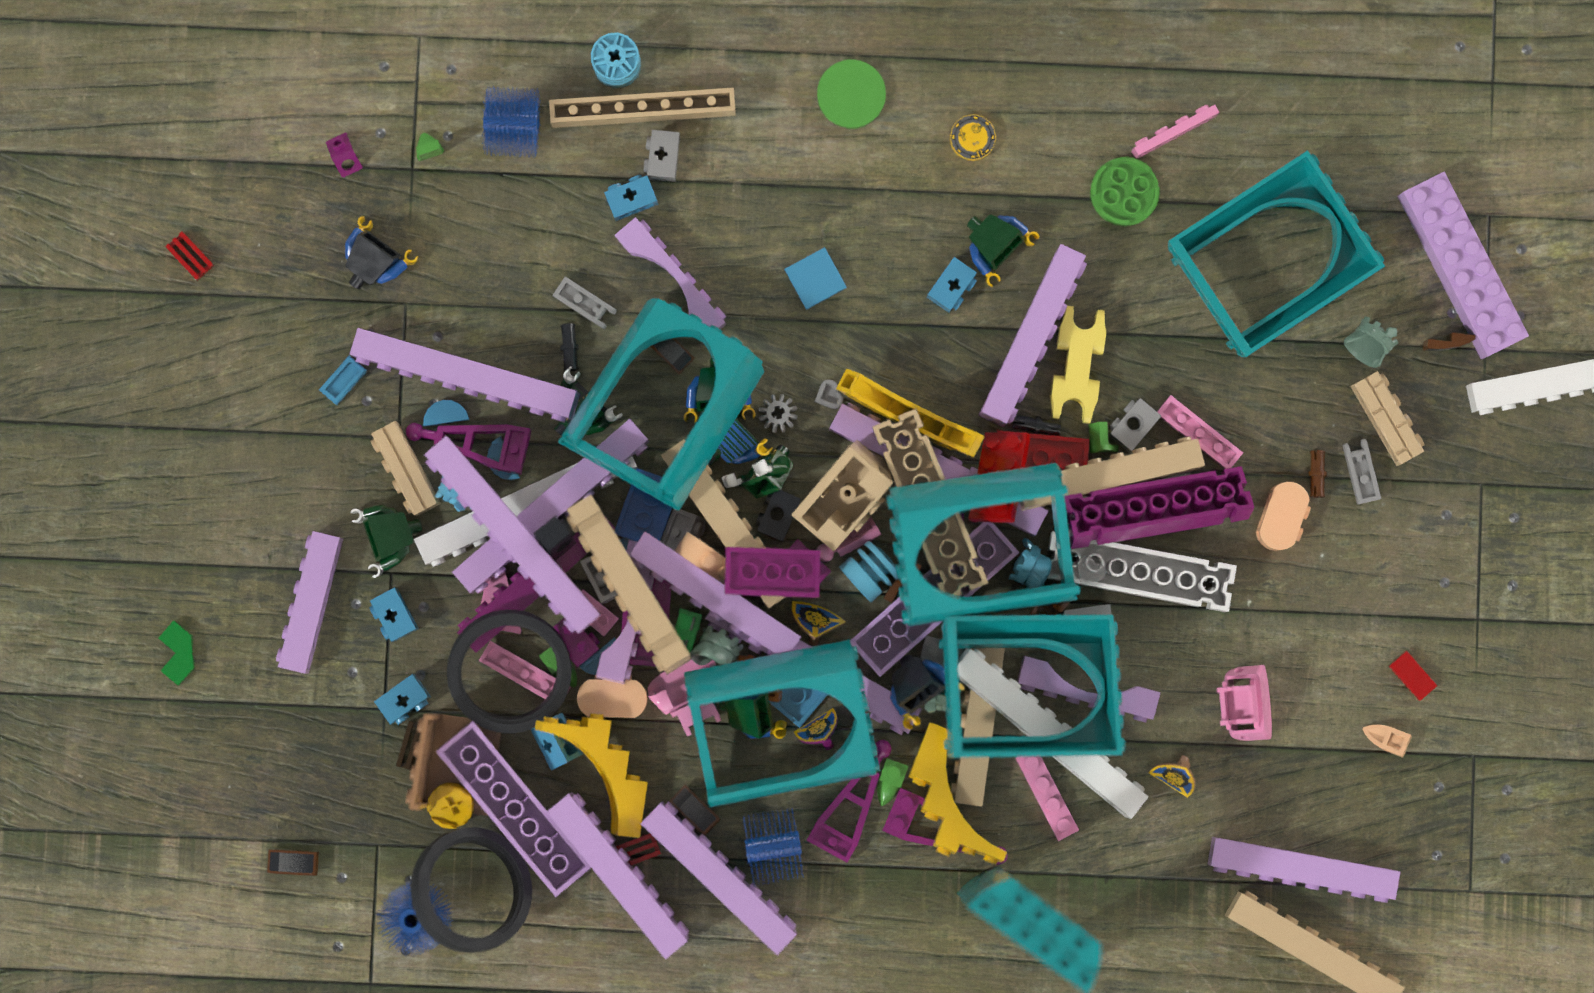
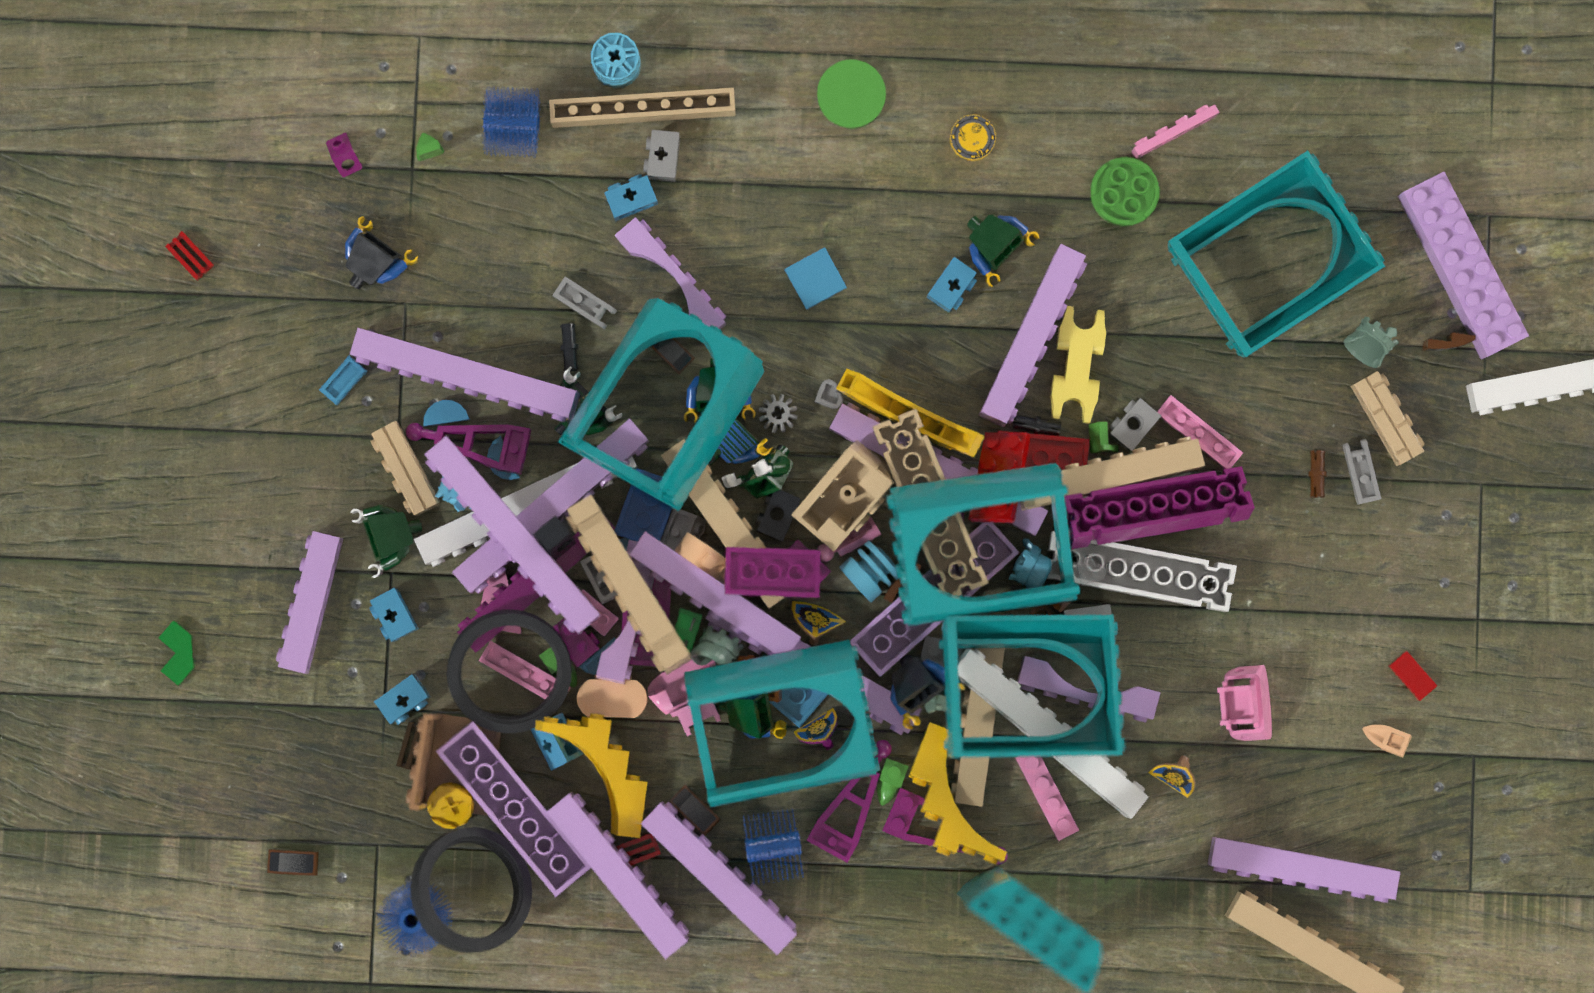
light nougat brick [1256,482,1311,551] -> none

